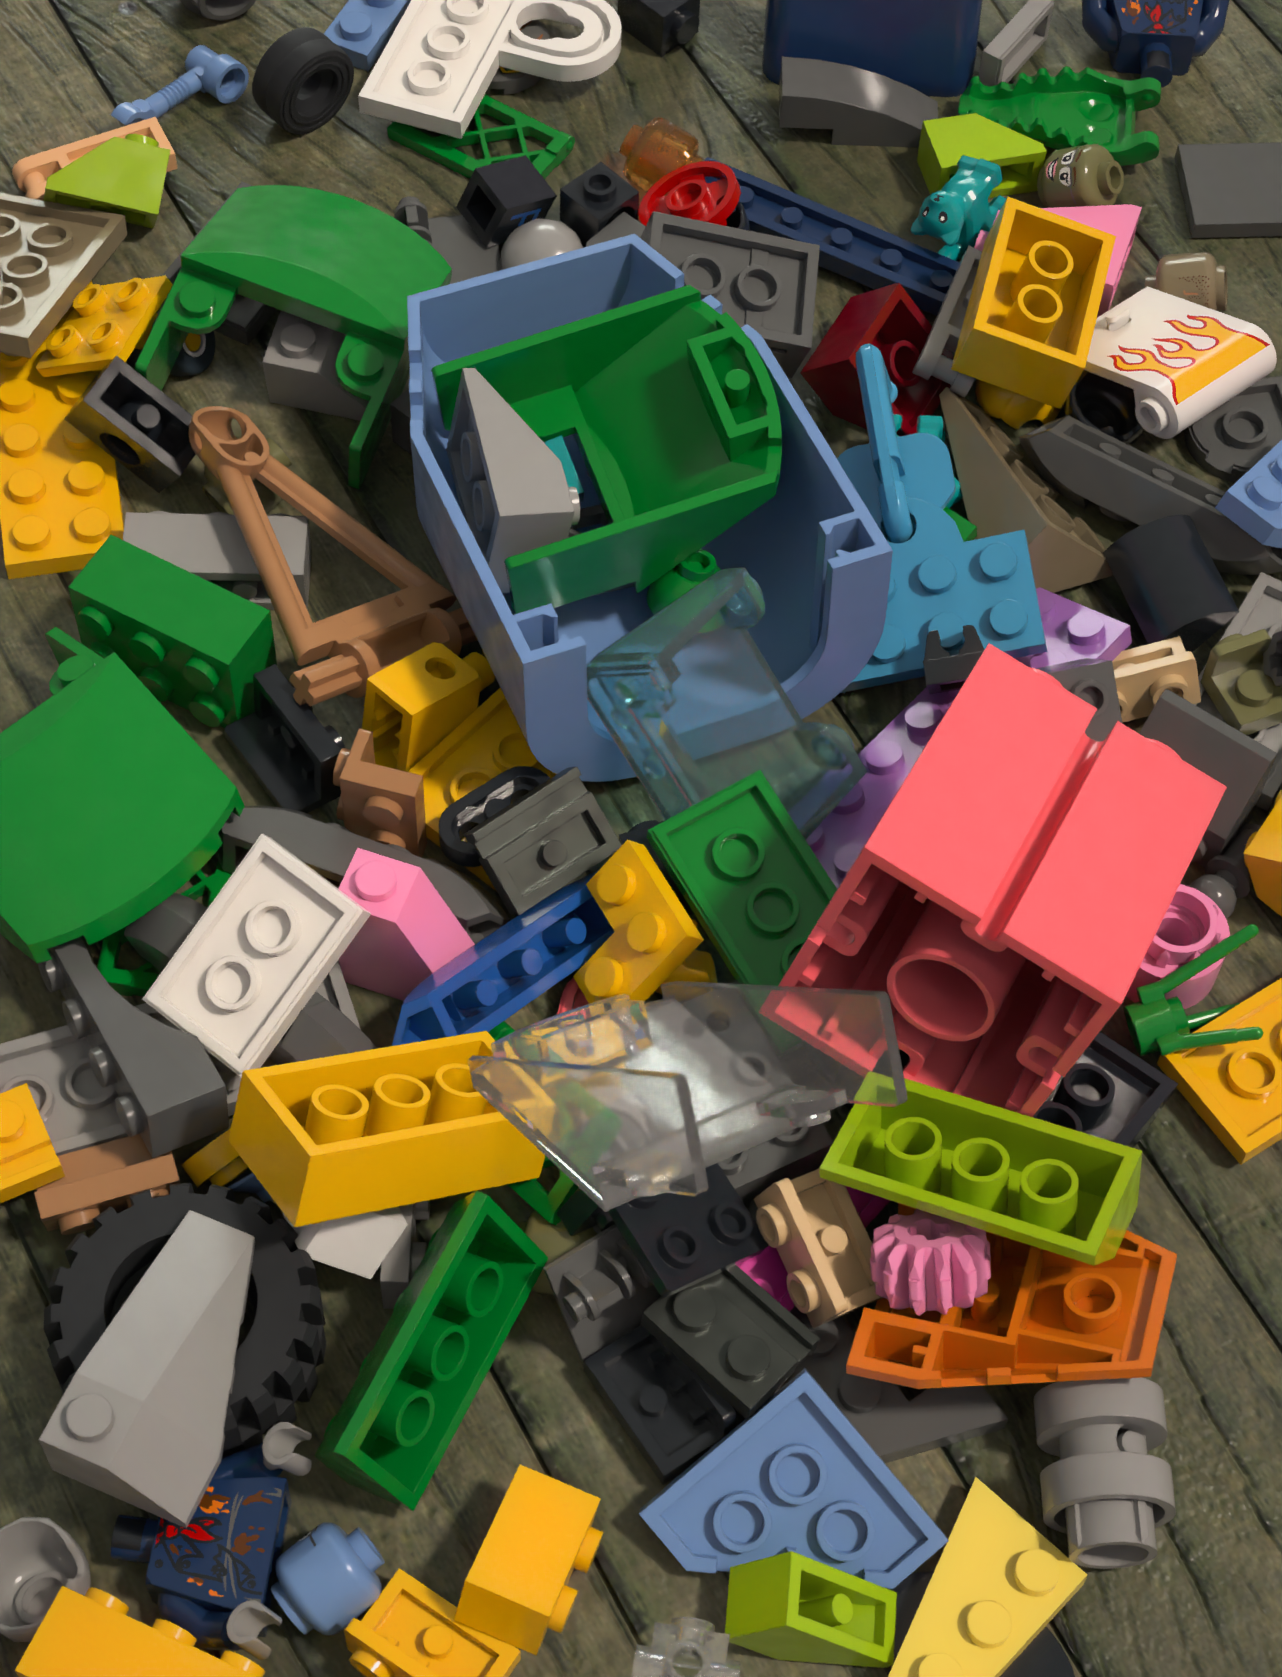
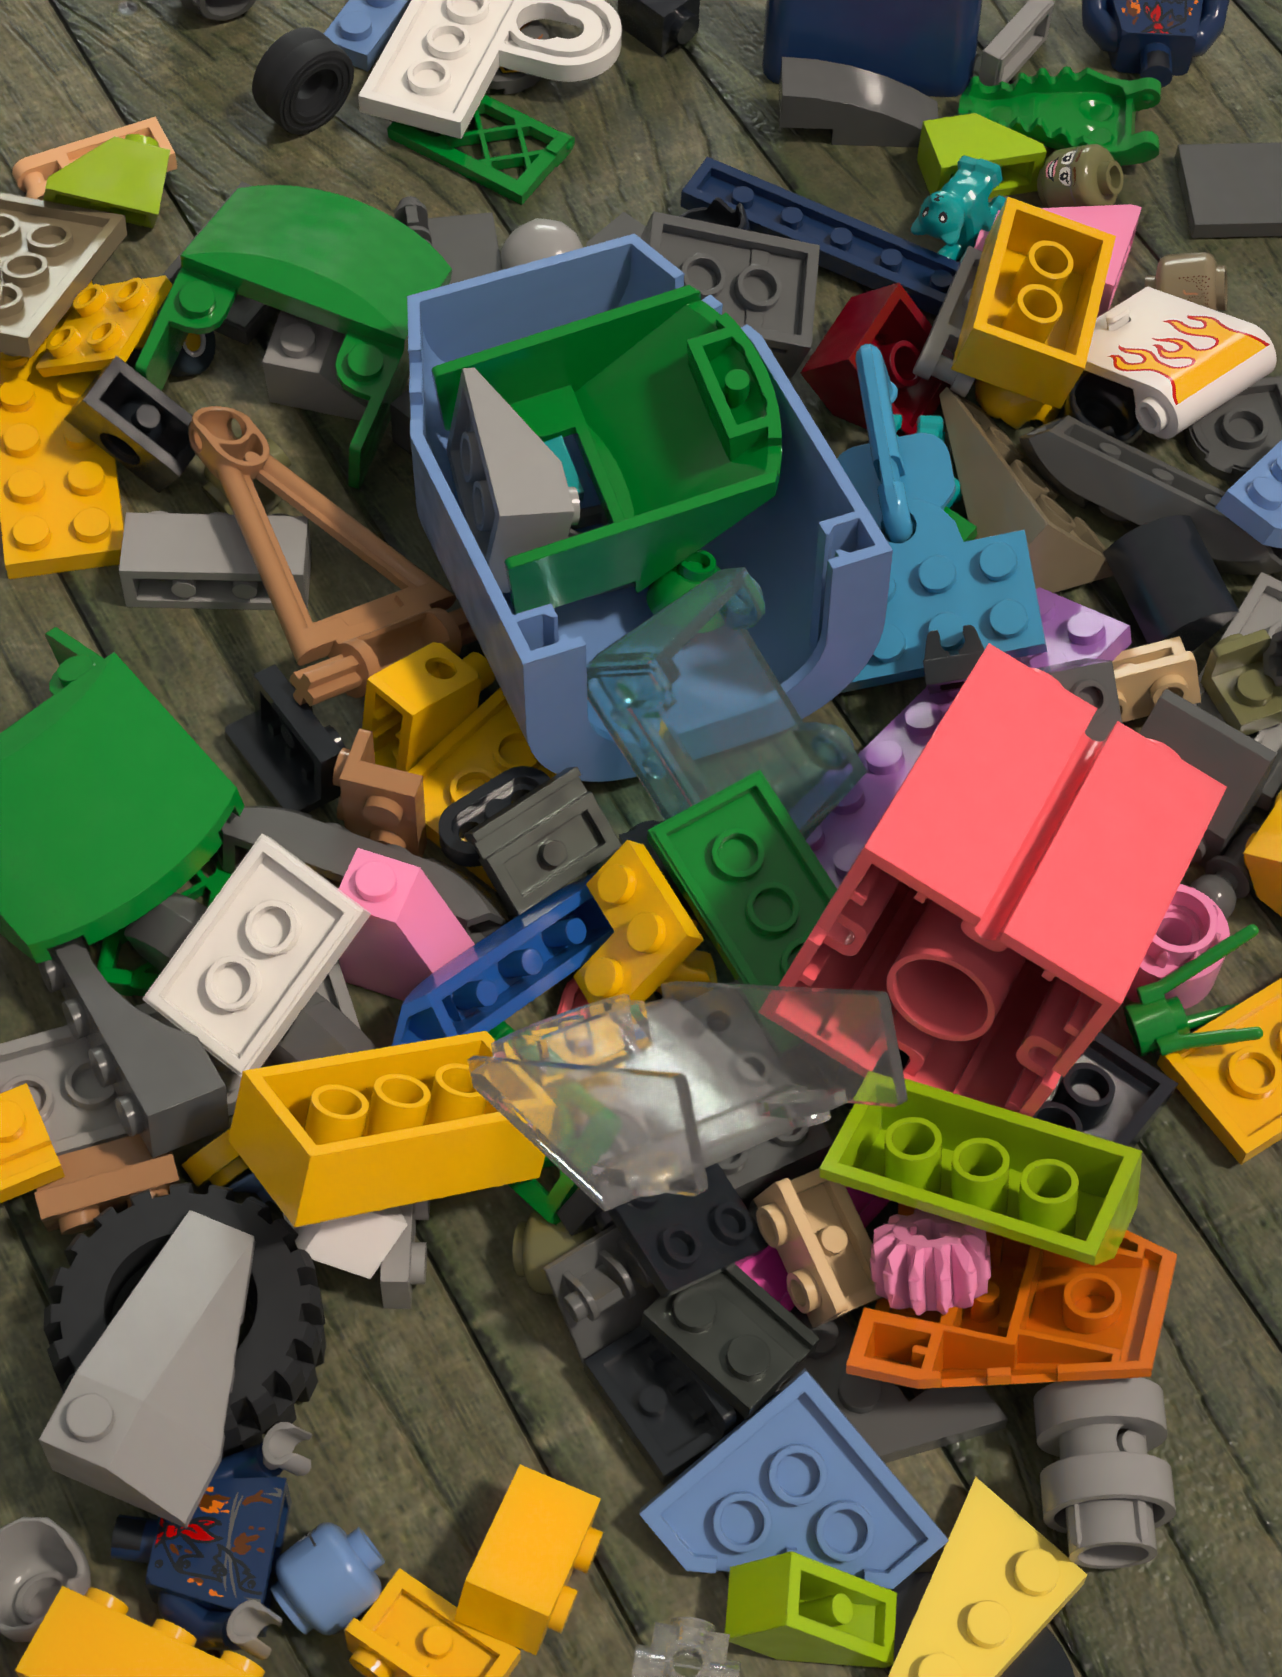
green brick [68,535,278,728] -> none
medium blue brick [111,45,249,126] -> none
green slope [314,1191,548,1512] -> none
black brick [456,155,557,248] -> none
black brick [560,162,639,248] -> none
clear orange head [619,117,704,196] -> none
red wheel [638,161,742,226] -> none

